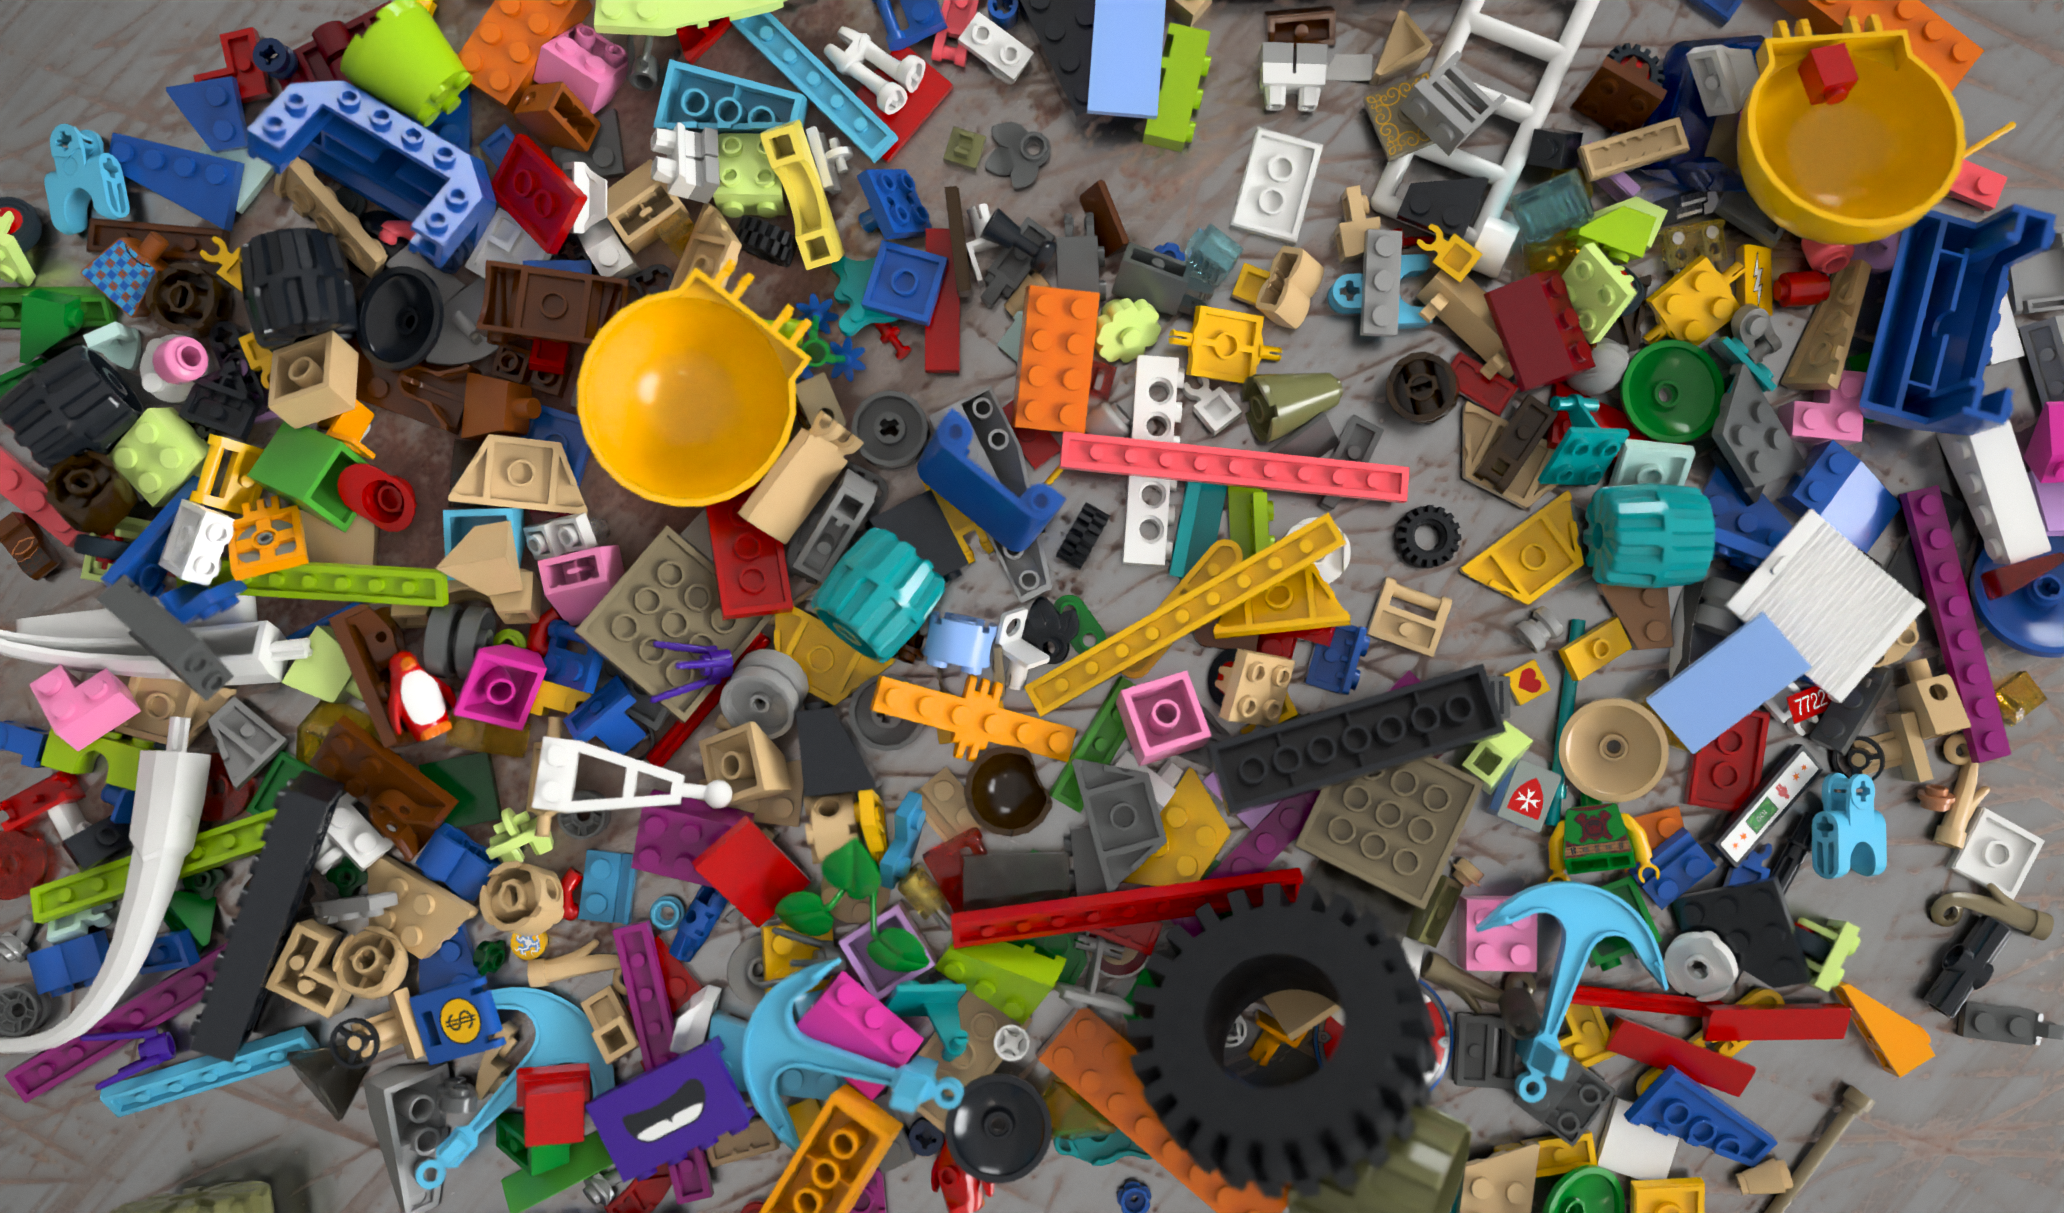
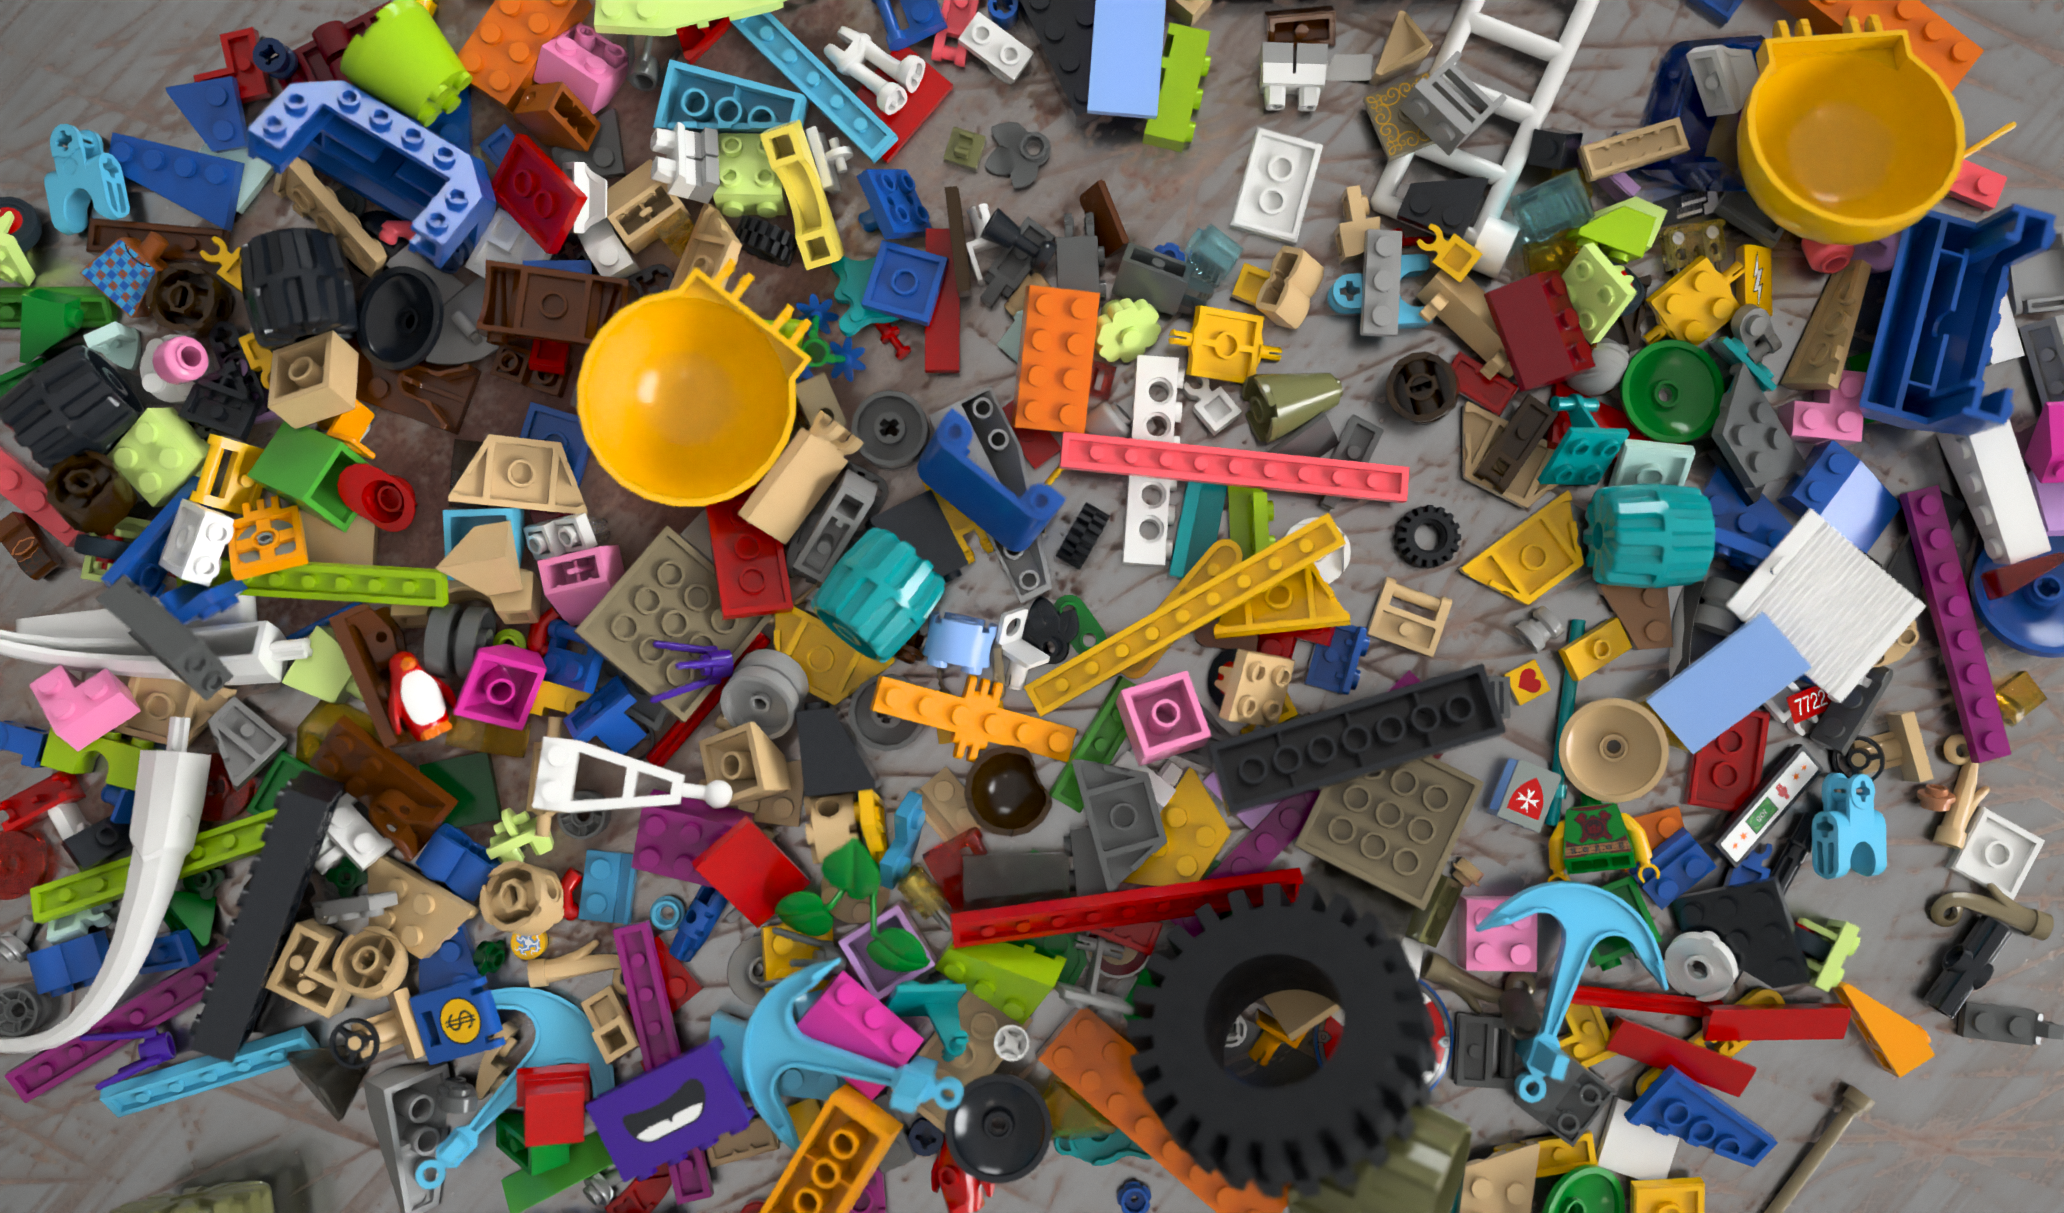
dark orange torso [461,373,541,442] -> none
white slope [670,985,722,1054] -> none
yellowish green slope [1462,720,1533,795] -> none
reddish brown plate [1571,43,1667,133] -> none
tan cone [1735,1158,1793,1195] -> none
red brick [1773,270,1831,307] -> none
red brick [1797,42,1859,106] -> none
tan torso [1896,659,1971,740] -> none

